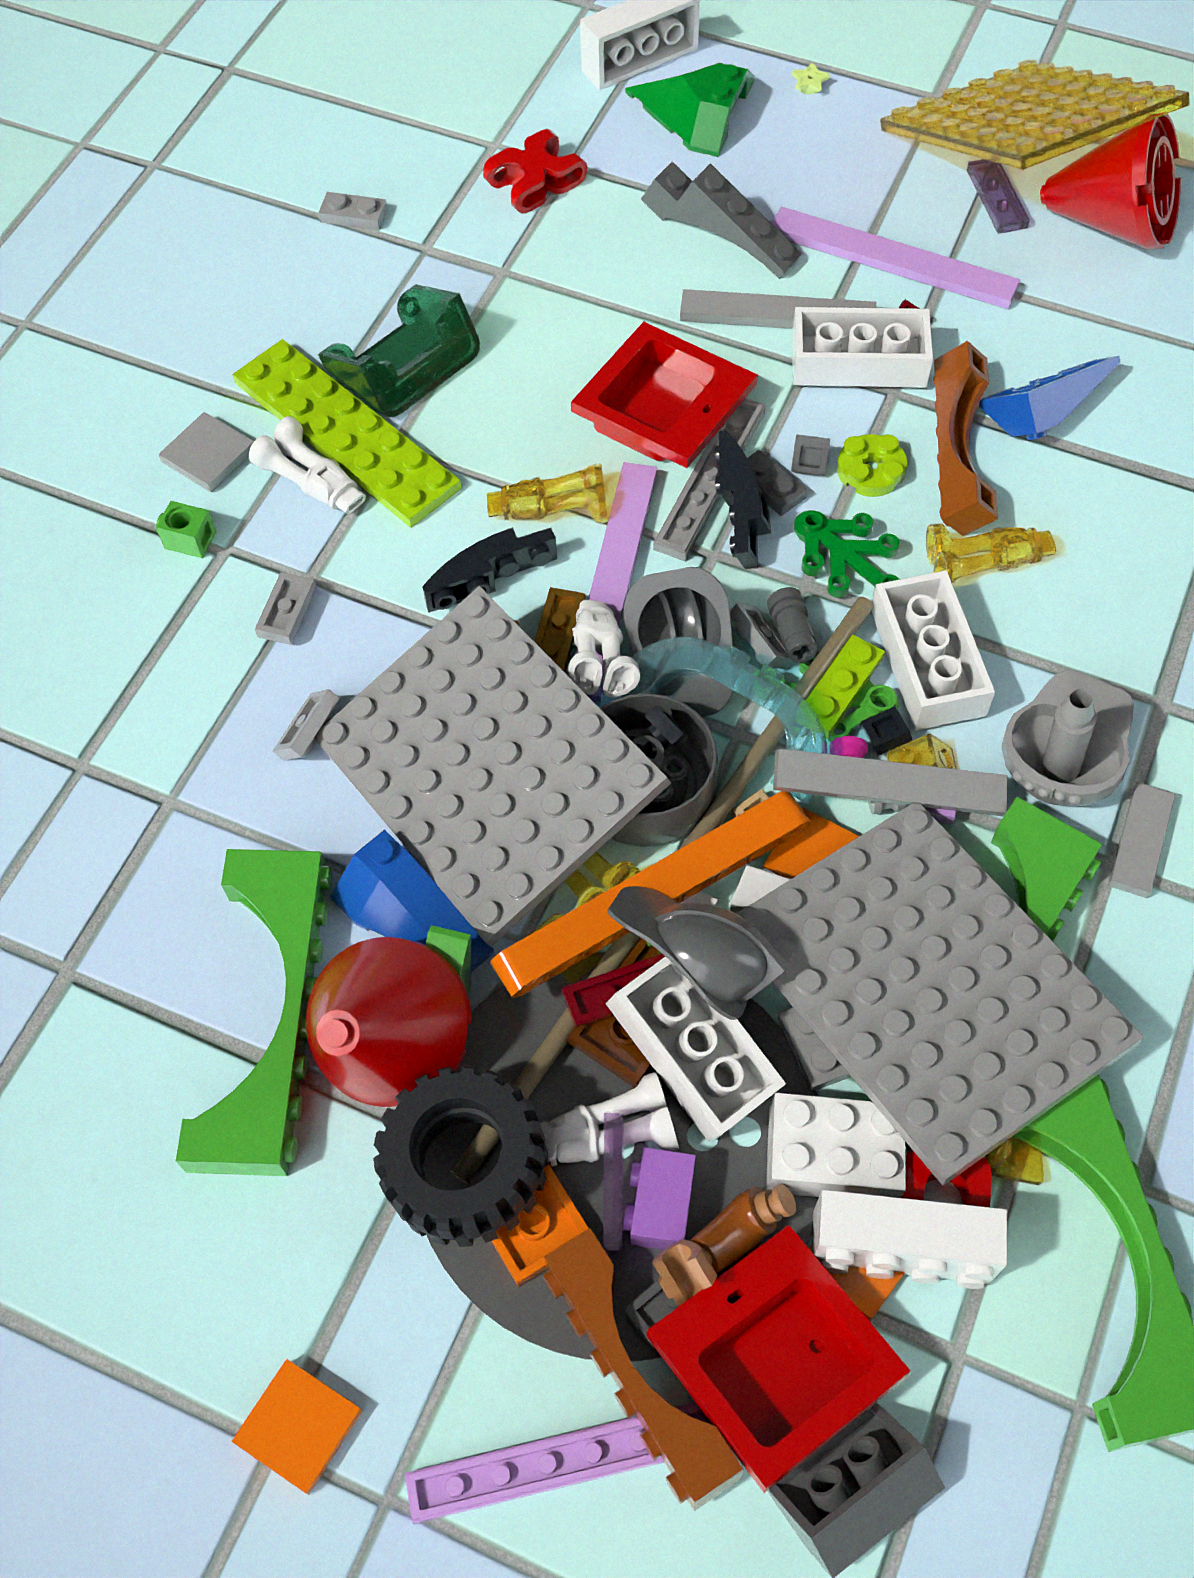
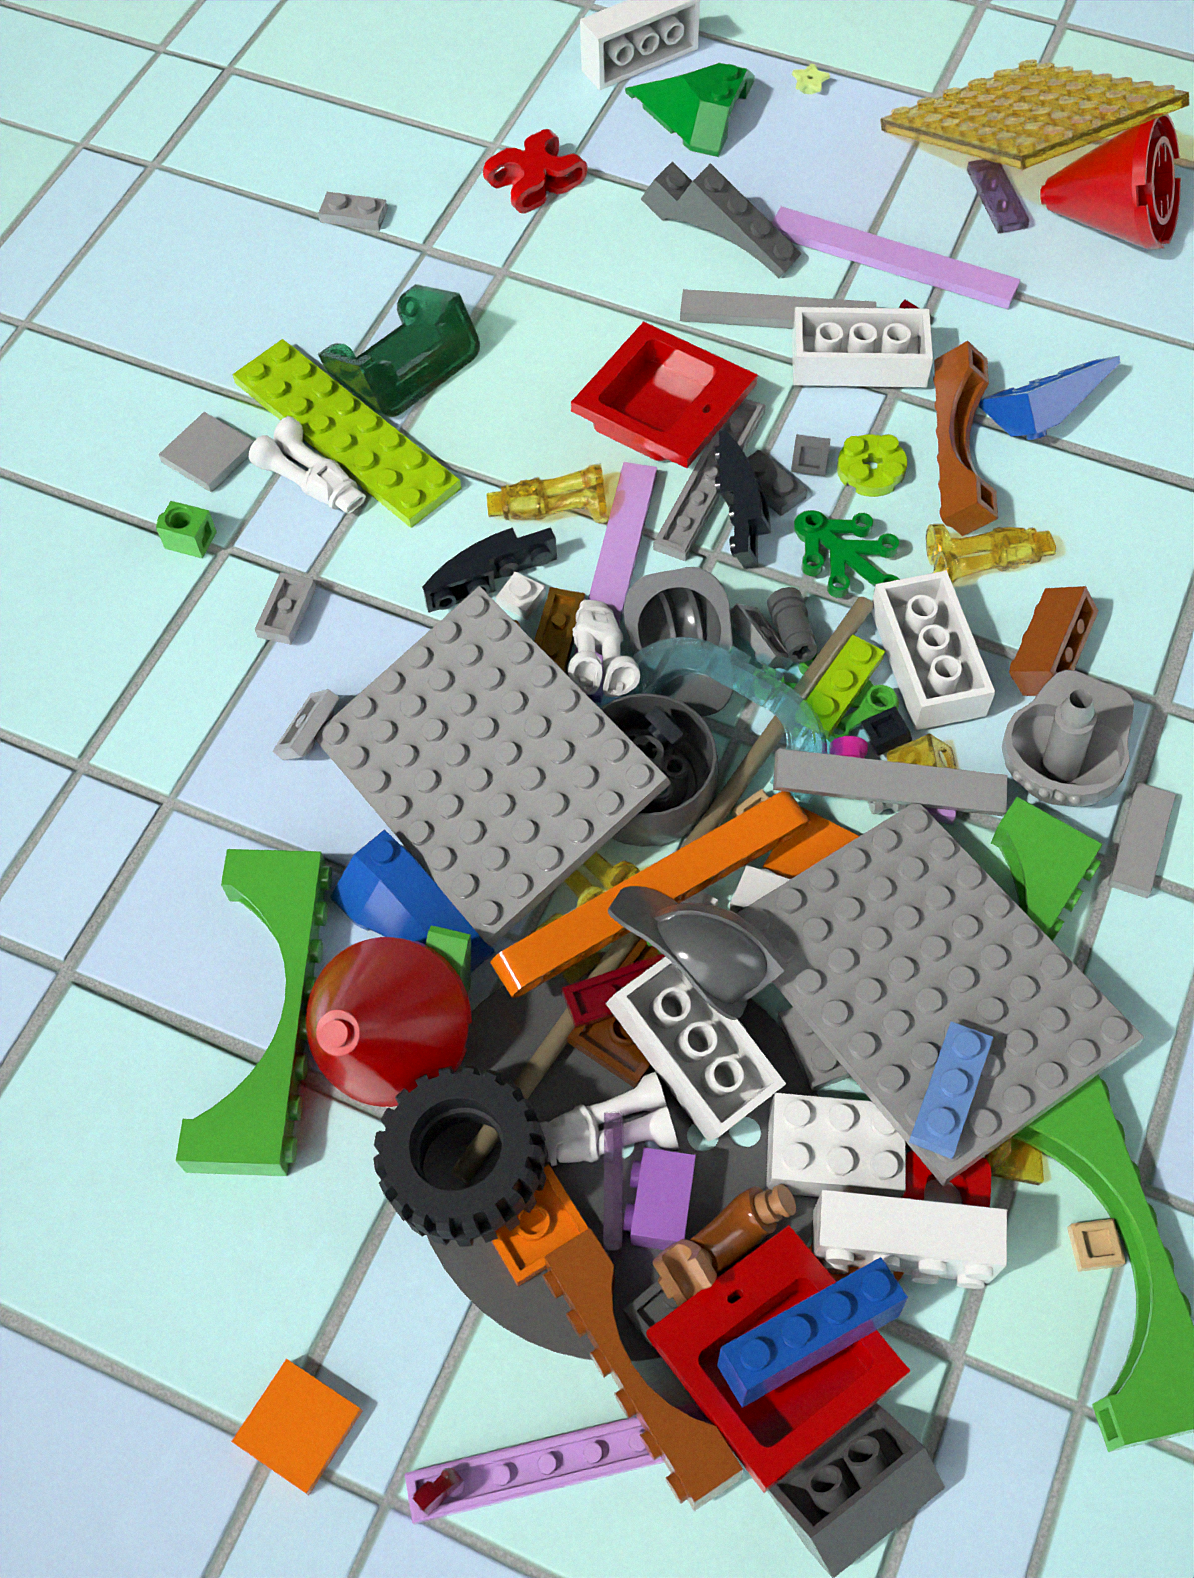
none -> dark red tile [413,1467,464,1516]
none -> white plate [496,572,546,620]
none -> blue brick [717,1257,908,1408]
none -> medium blue plate [909,1021,993,1159]
none -> dark orange brick [1009,586,1099,696]
none -> tan tile [1067,1219,1126,1272]

